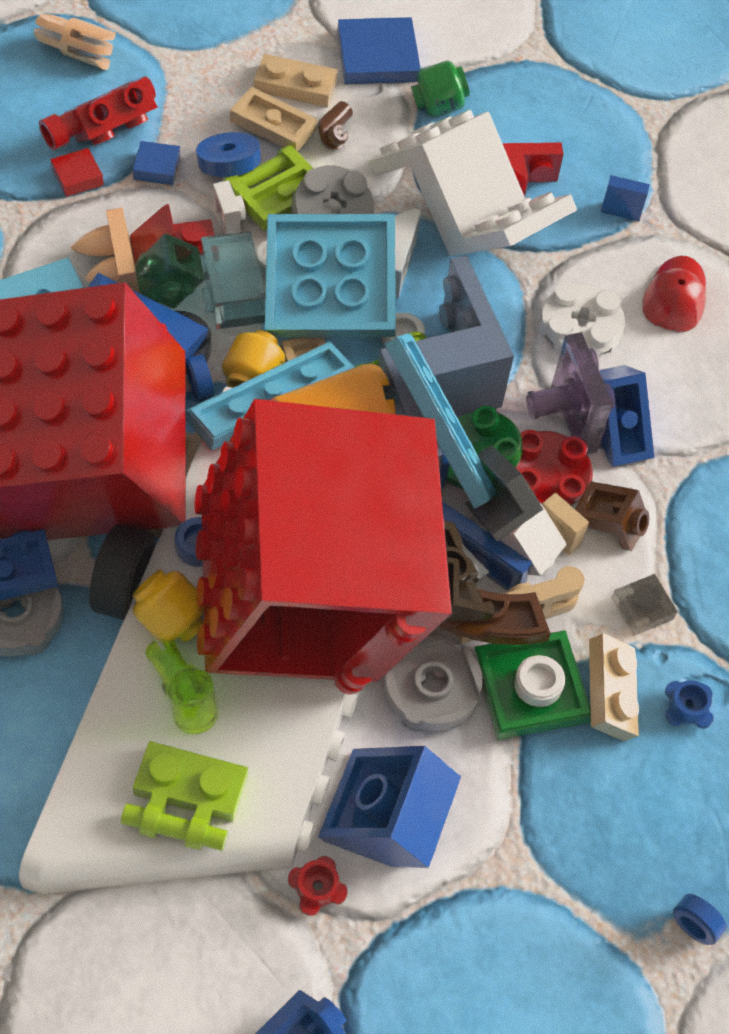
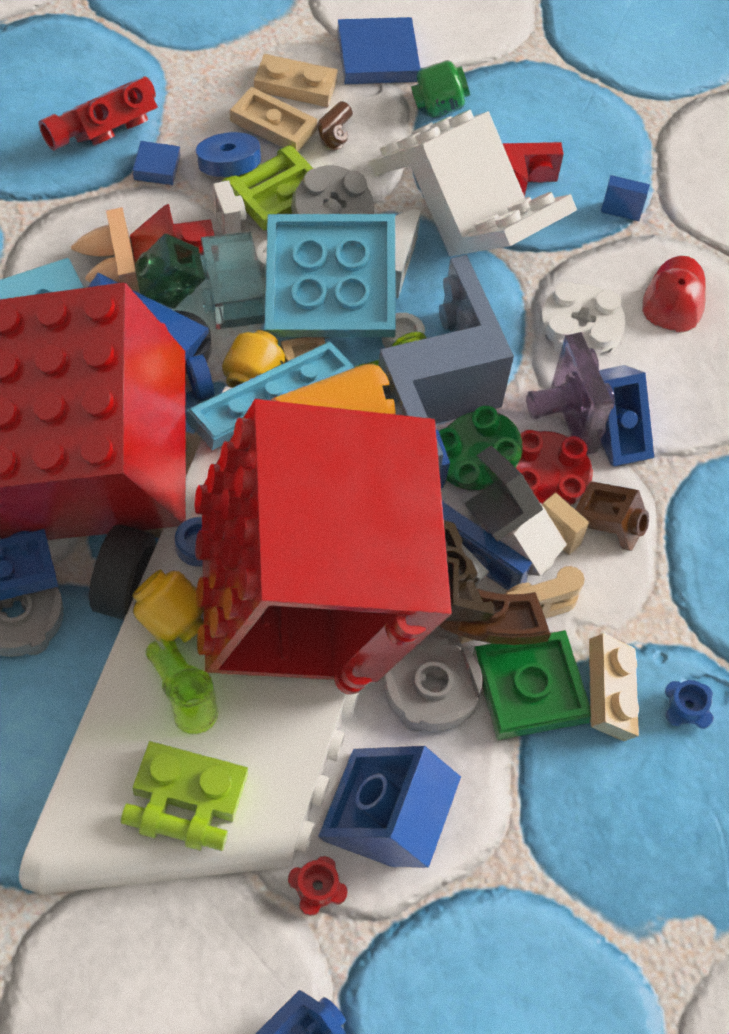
light nougat arm [34,14,116,70] -> none
red tile [50,148,104,197] -> none
medium azure tile [384,333,497,509] -> none
white tile [514,655,565,707] -> none
clear smoke plate [611,574,678,636] -> none
blue tile [673,894,727,945] -> none

